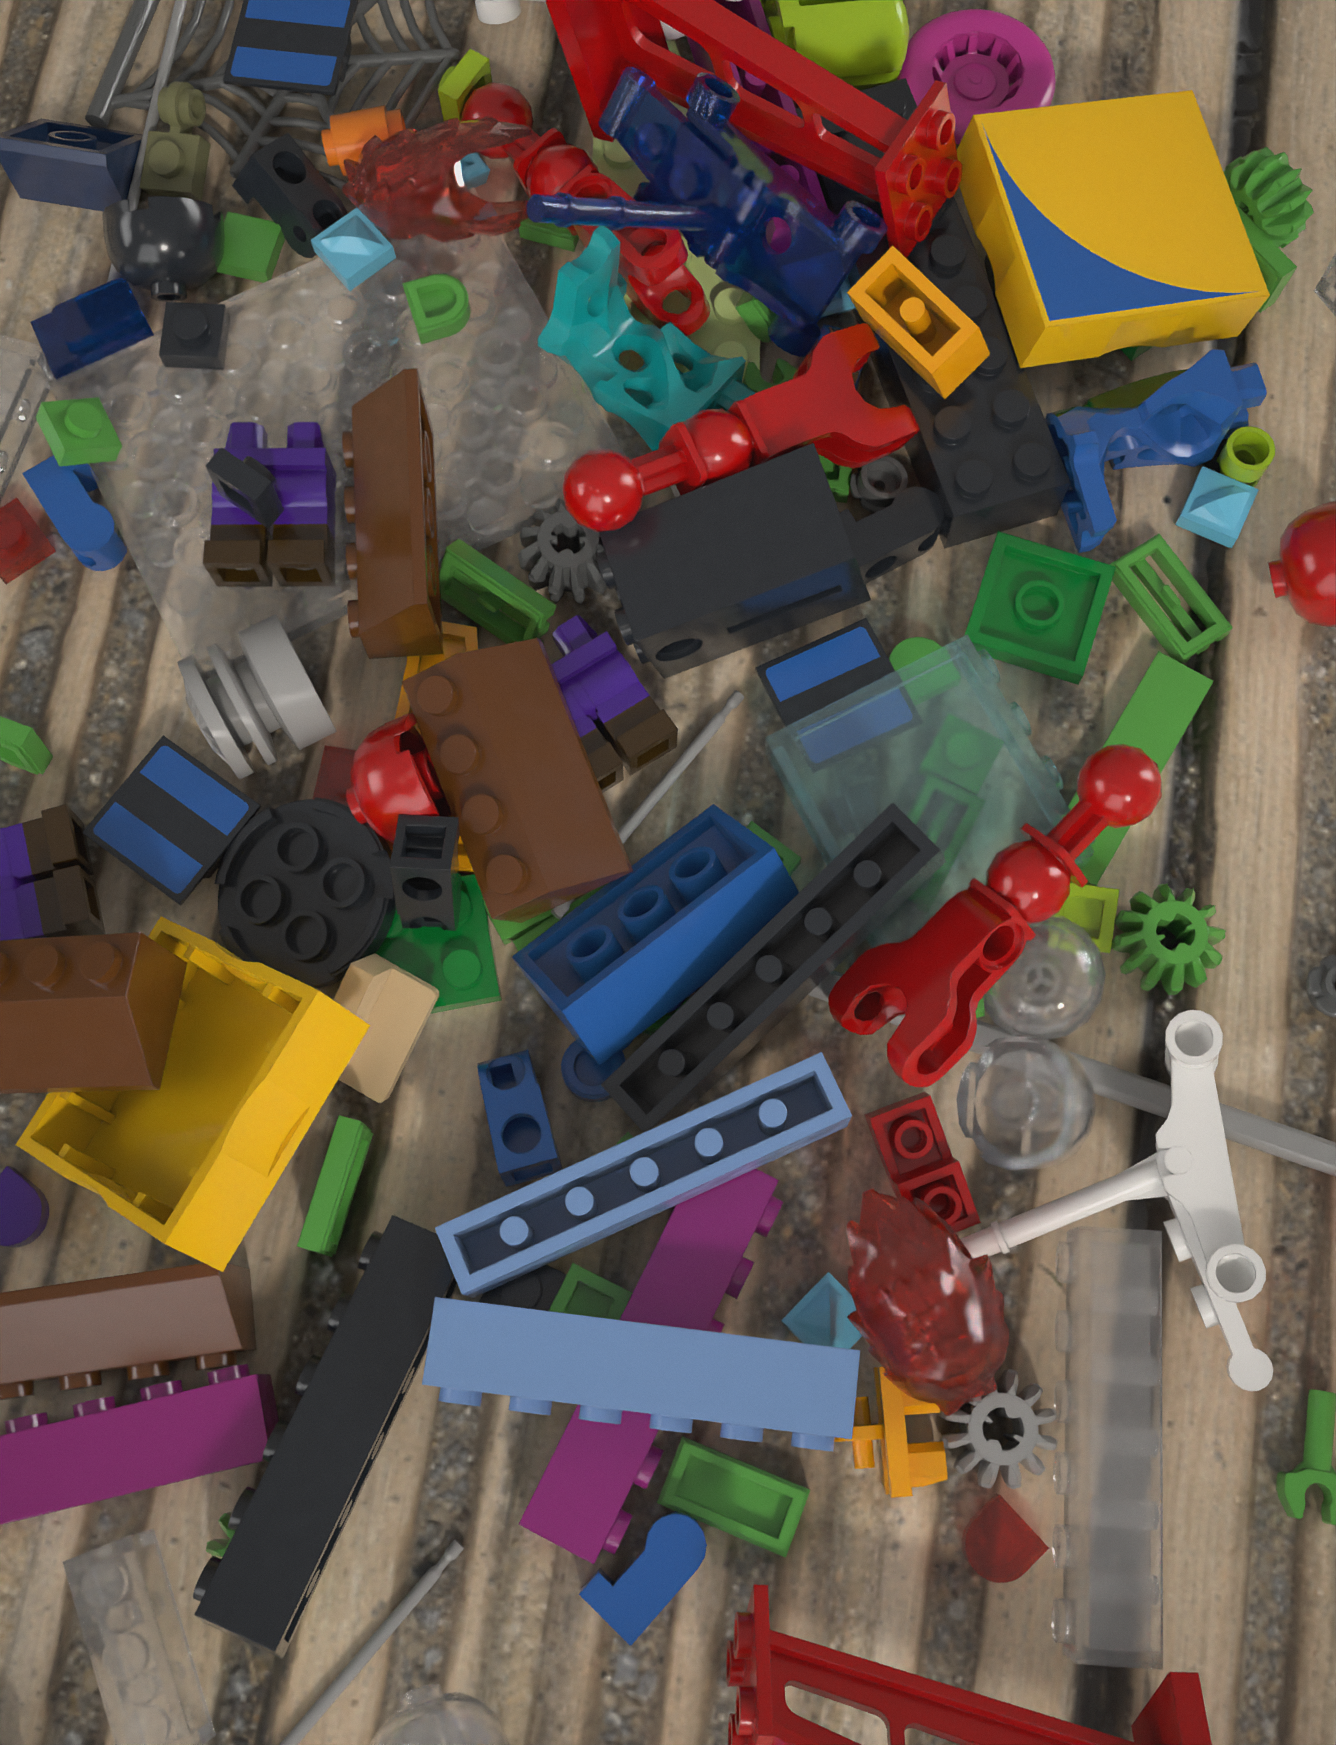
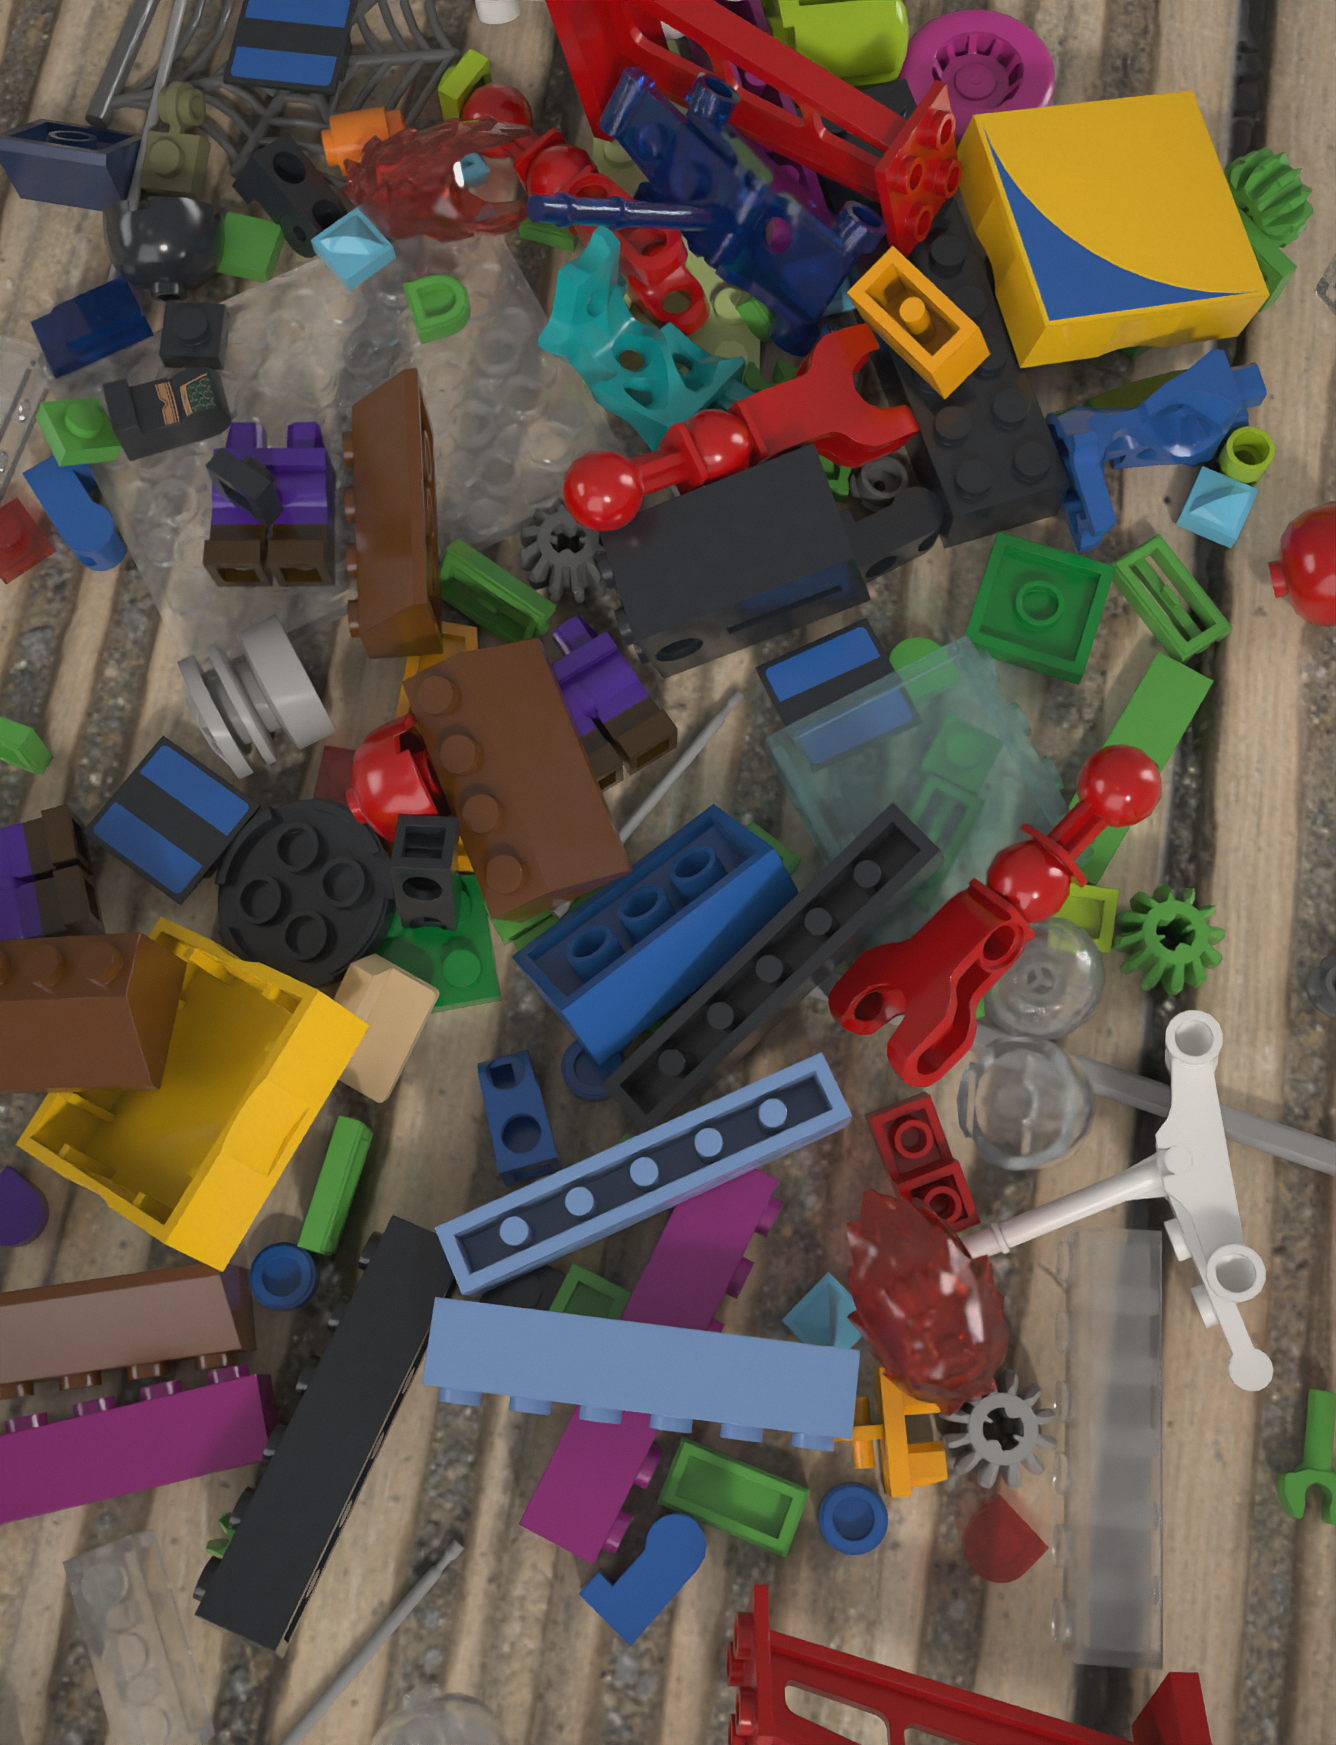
none -> black leg [102,367,232,461]
none -> blue tile [249,1242,320,1311]
none -> blue tile [817,1481,888,1555]

